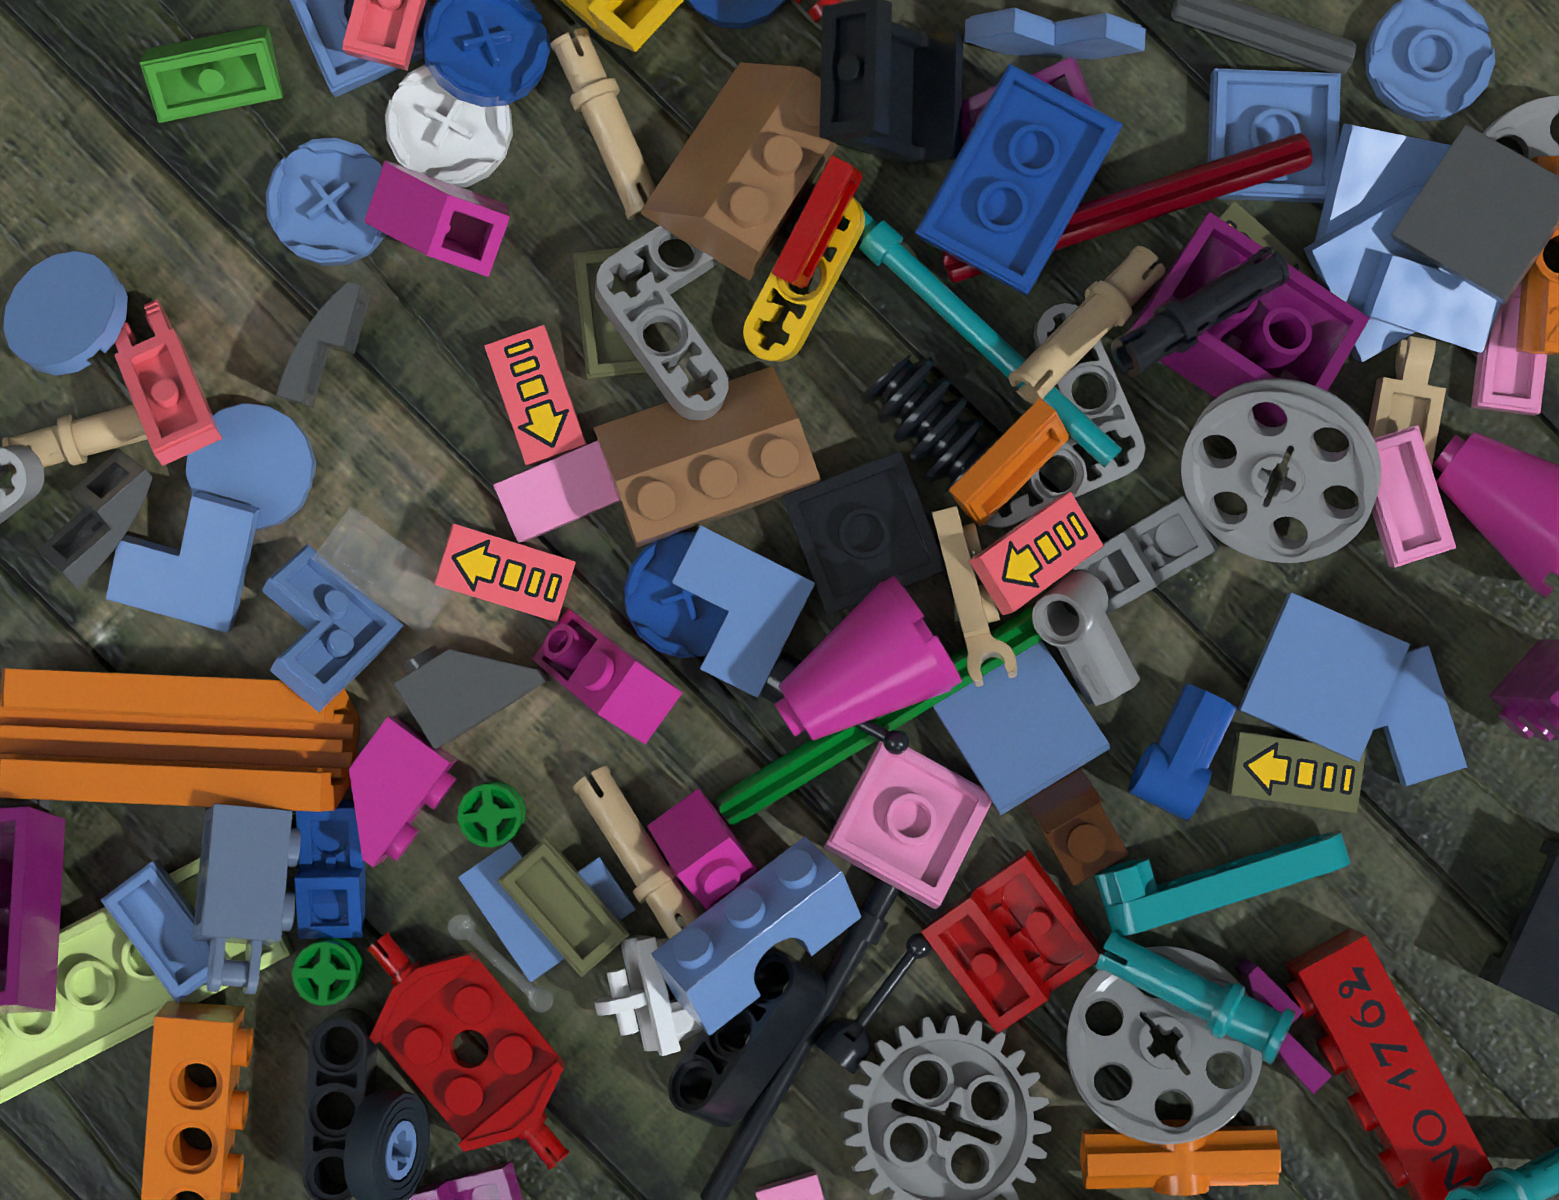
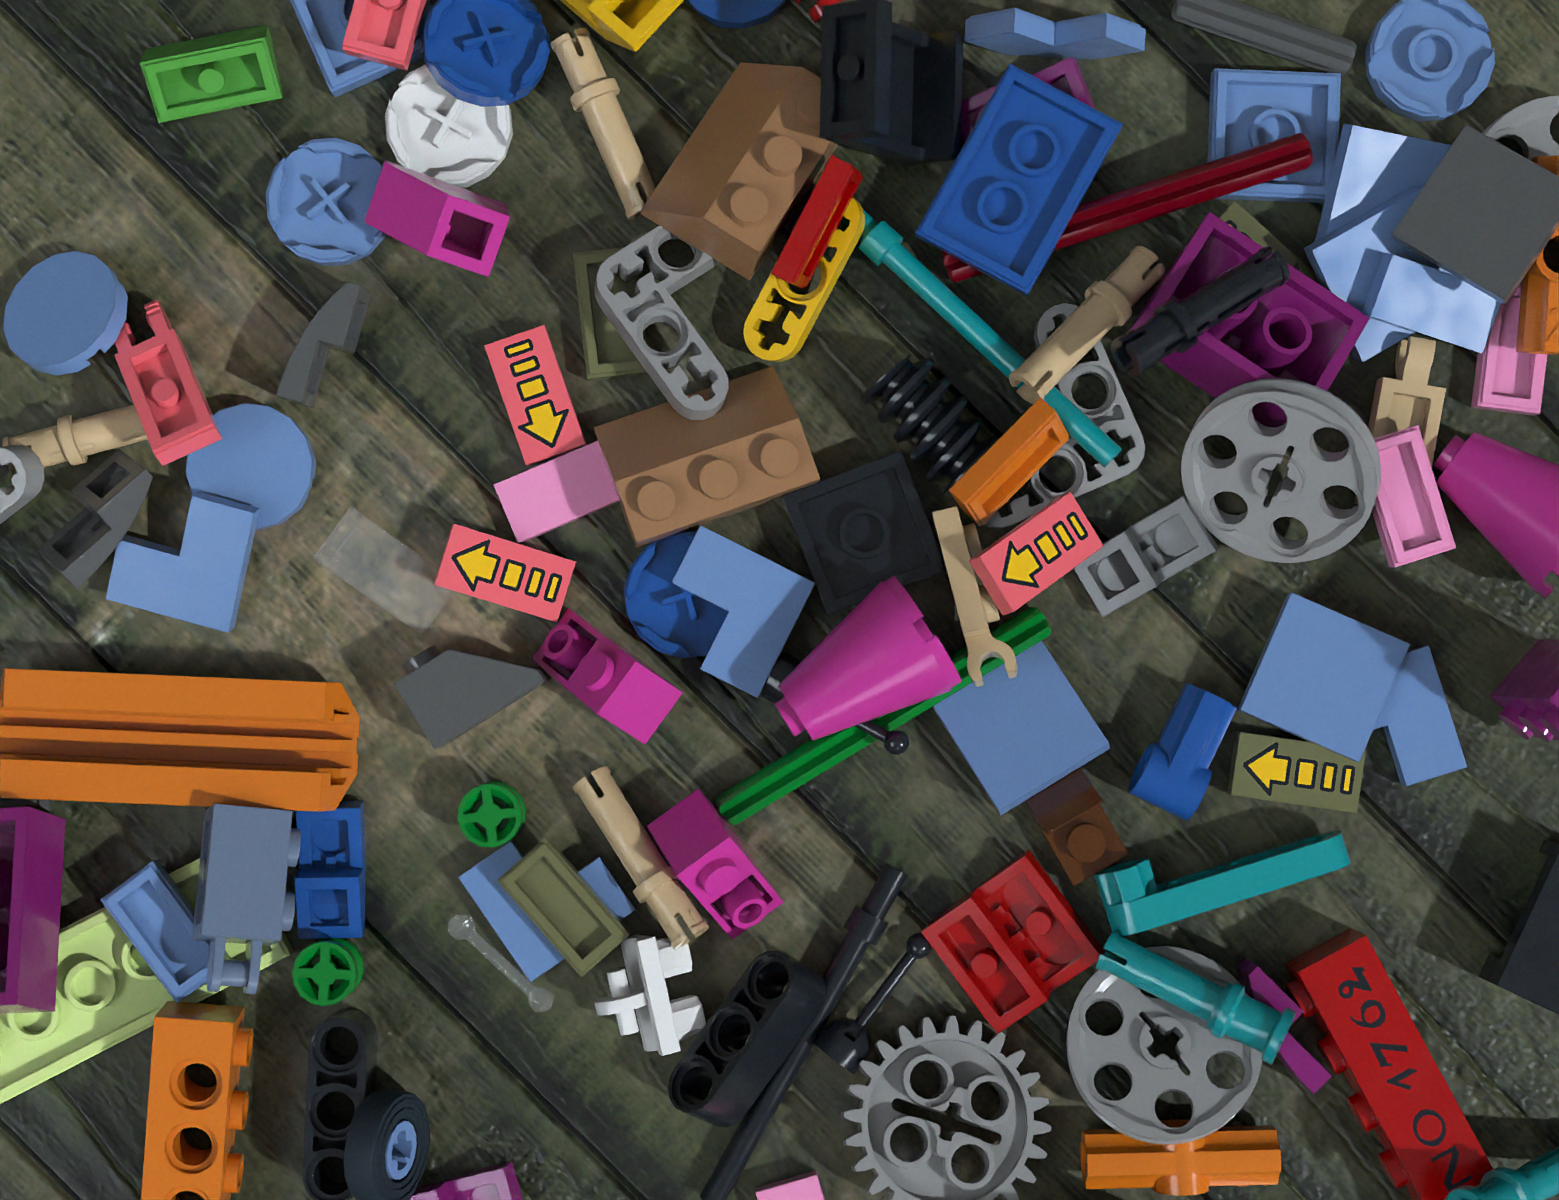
medium blue tile [262,544,404,713] -> none
dark pink slope [349,715,458,867] -> none
red plate [367,932,570,1170] -> none
medium blue arch [651,836,861,1036] -> none
bright pink tile [823,740,992,909] -> none
light grey piece [1032,570,1140,706] -> none

